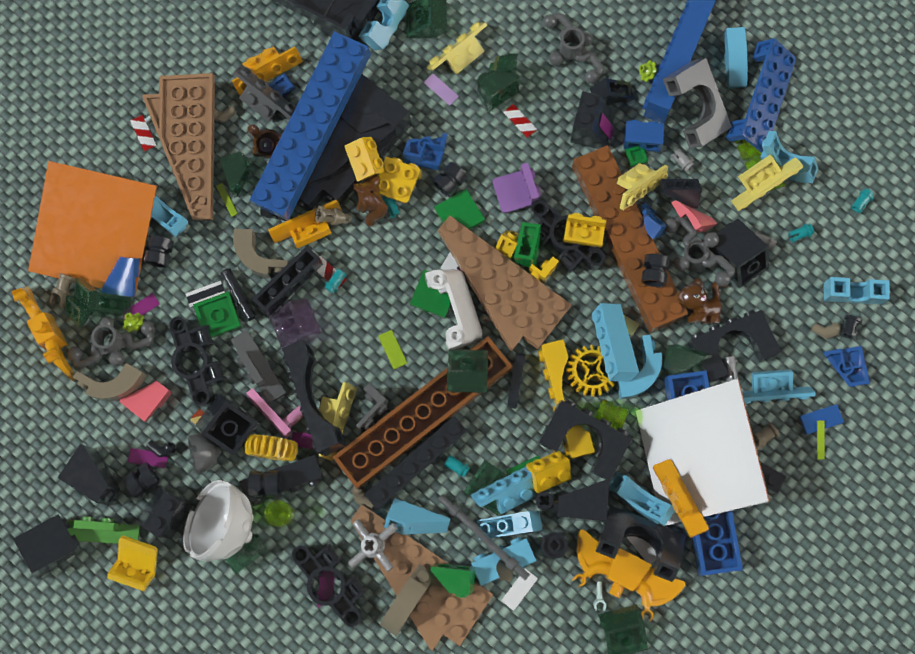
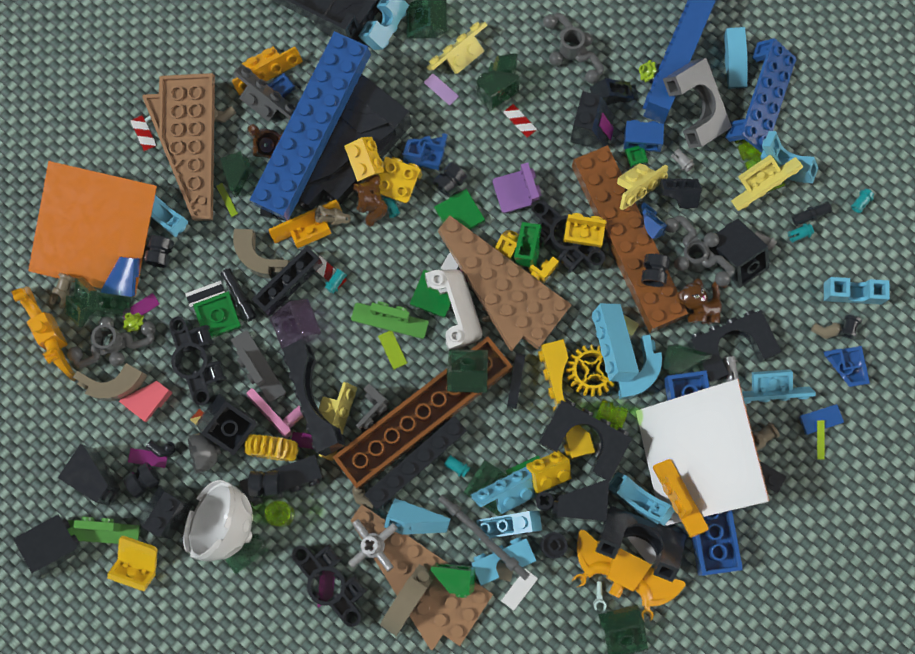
coral slope [672,200,717,233] -> none
none -> bright green bracket [351,301,429,339]
none -> black pin [791,201,832,227]

